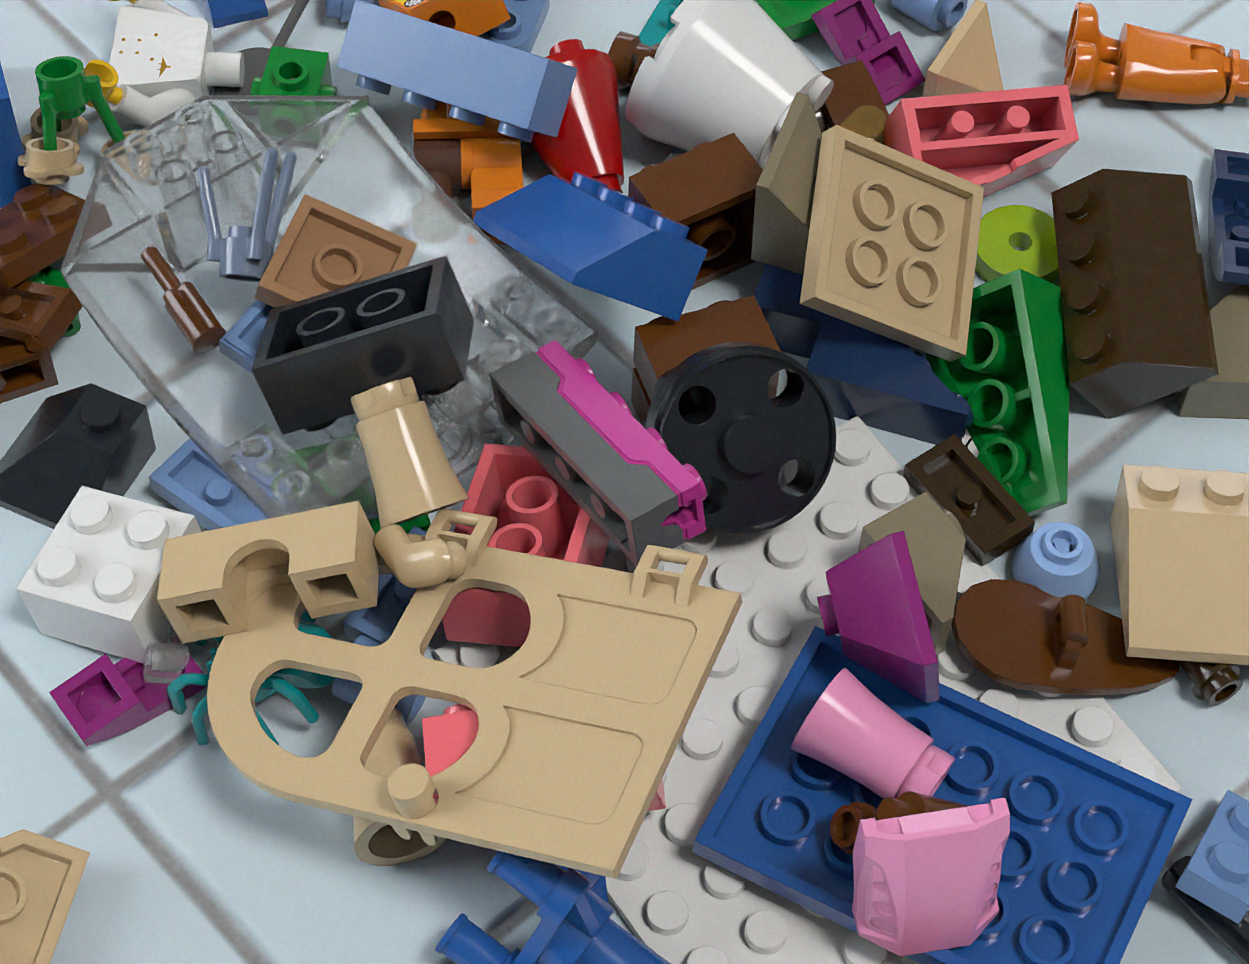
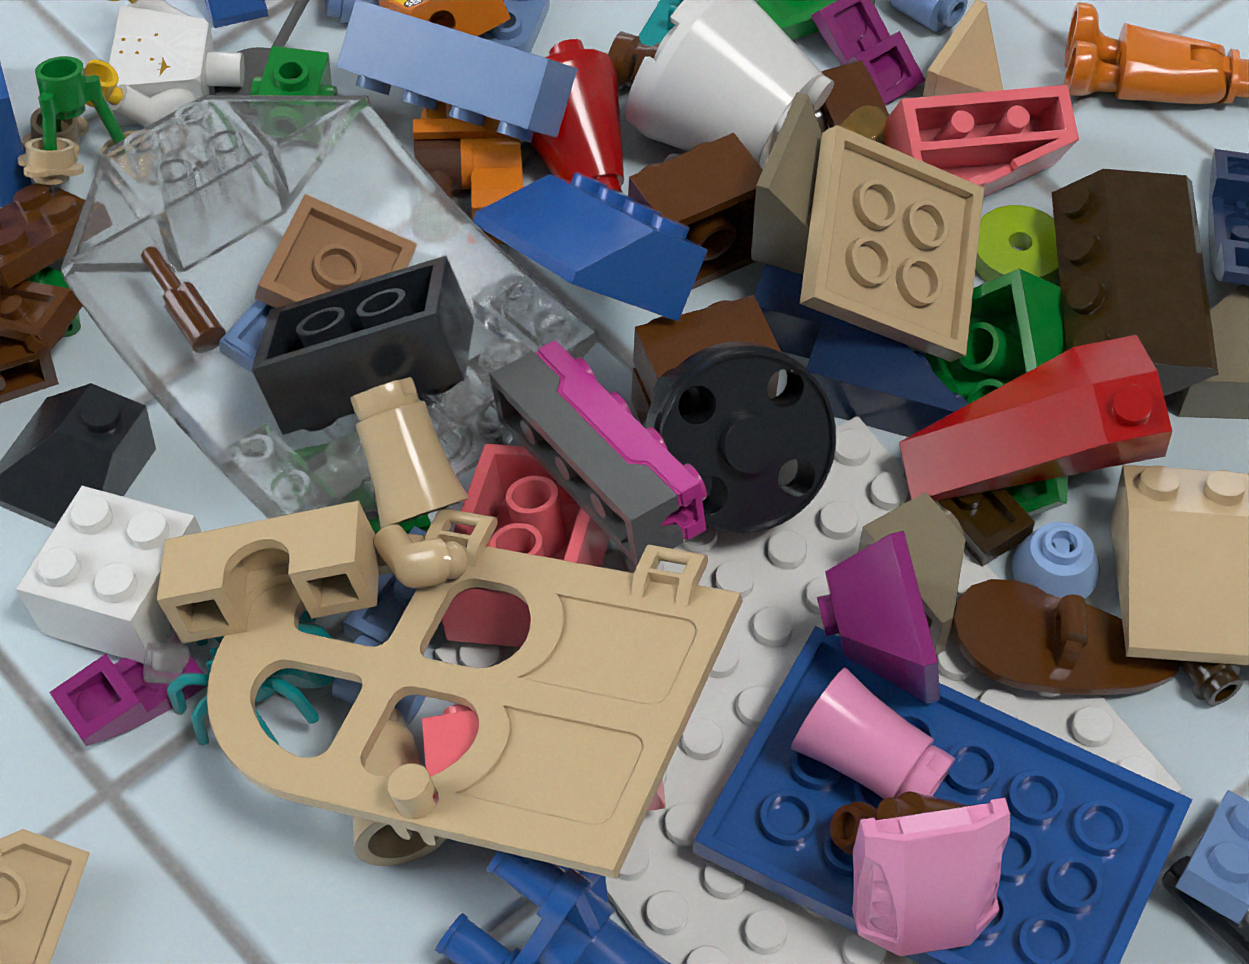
medium blue plate [149,435,290,530] -> none
sand blue plant [197,147,297,282] -> none
none -> red wedge [899,335,1173,501]

